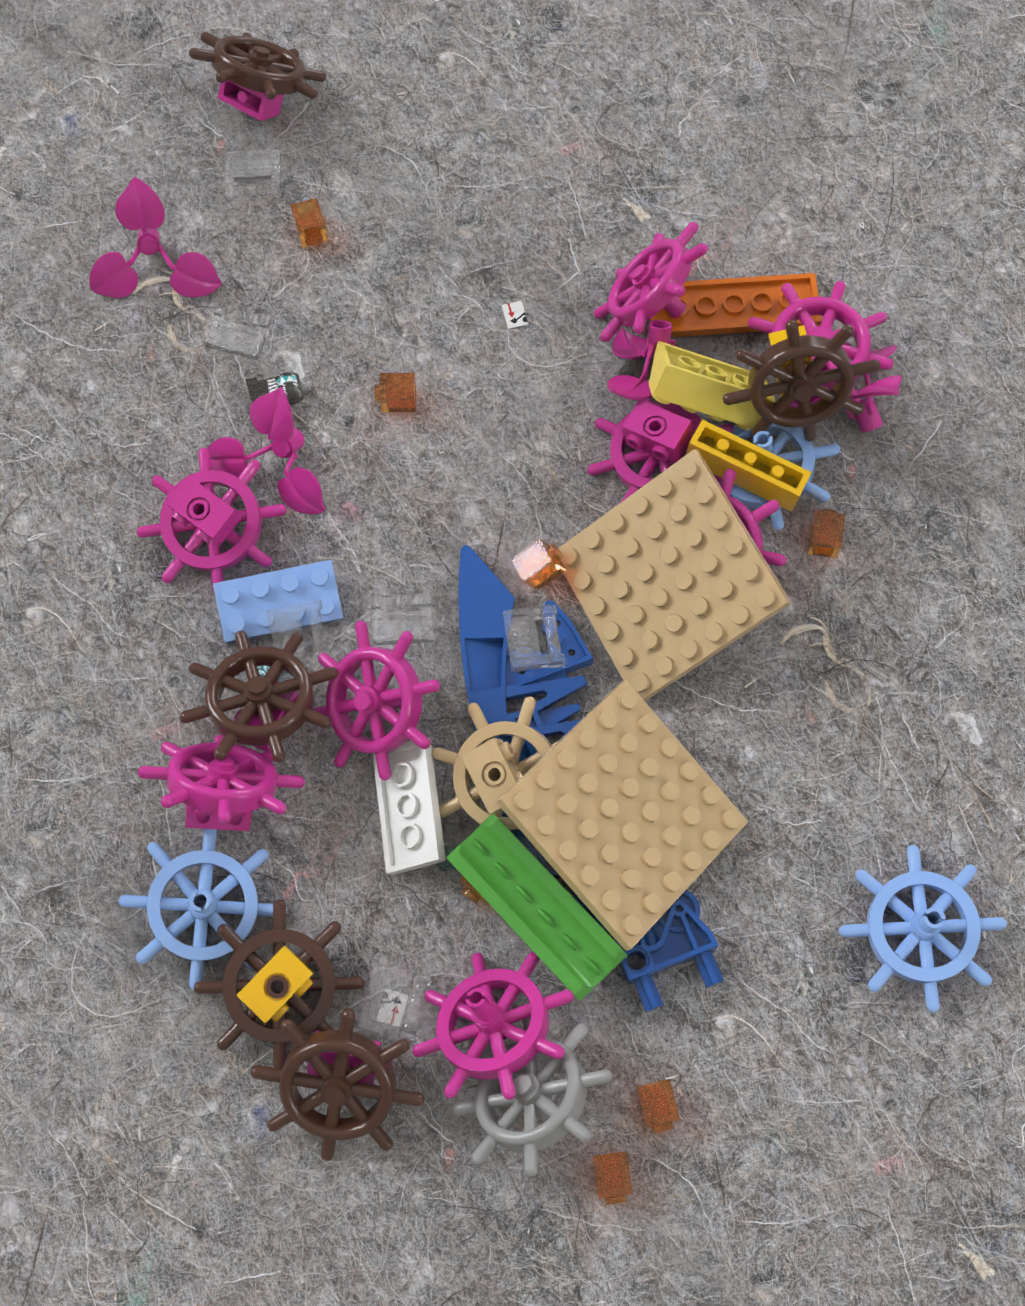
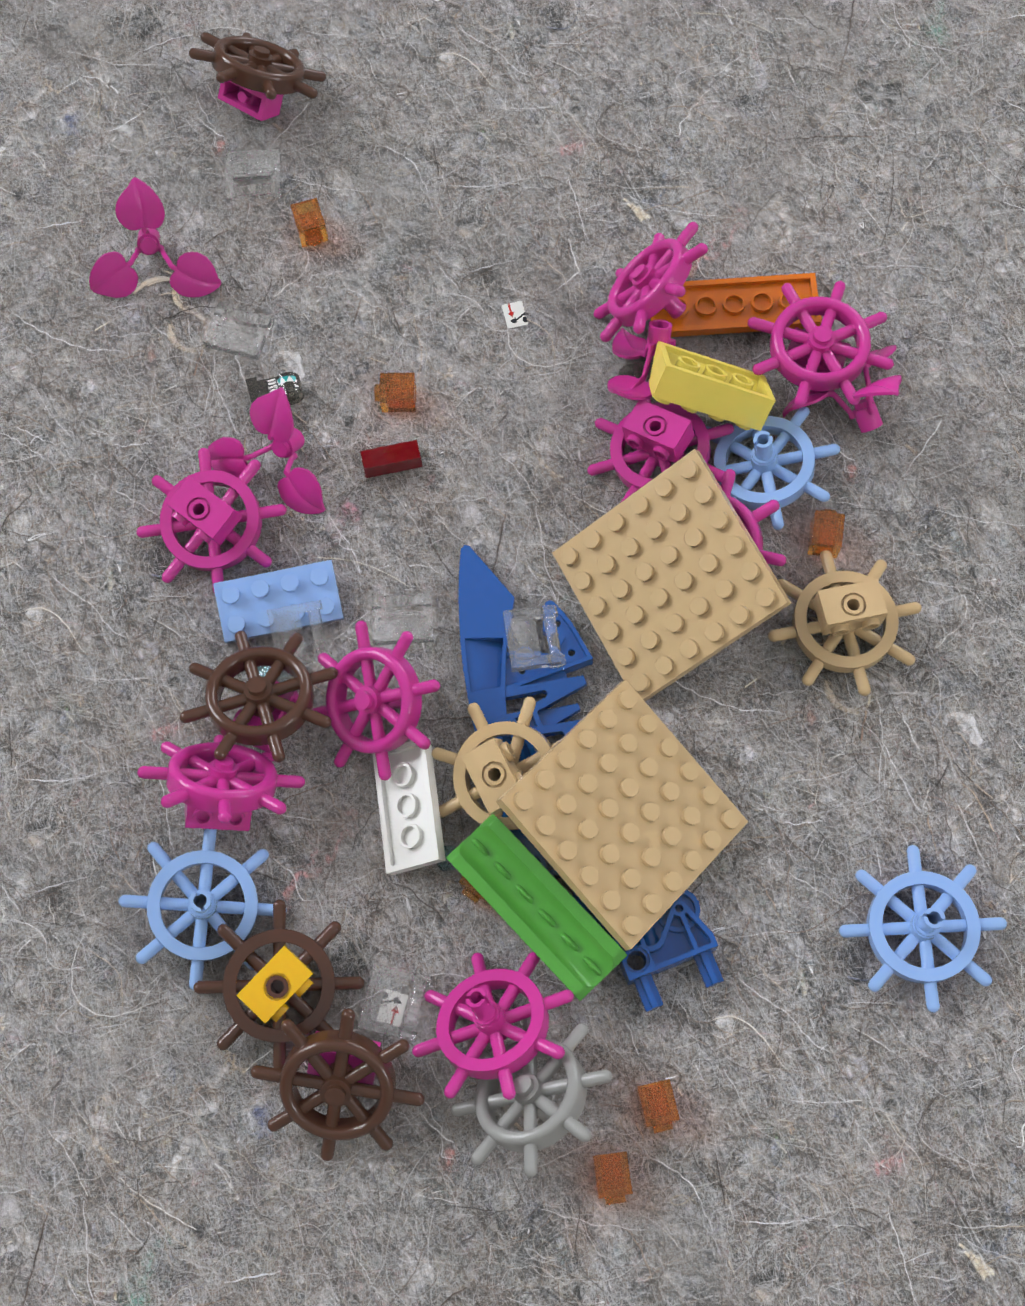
clear orange brick [512,538,566,590] -> none
yellow brick [686,419,812,512] -> none
reddish brown brick [723,320,881,441] -> none
none -> dark red slope [360,440,422,478]
none -> tan piece [768,550,922,696]

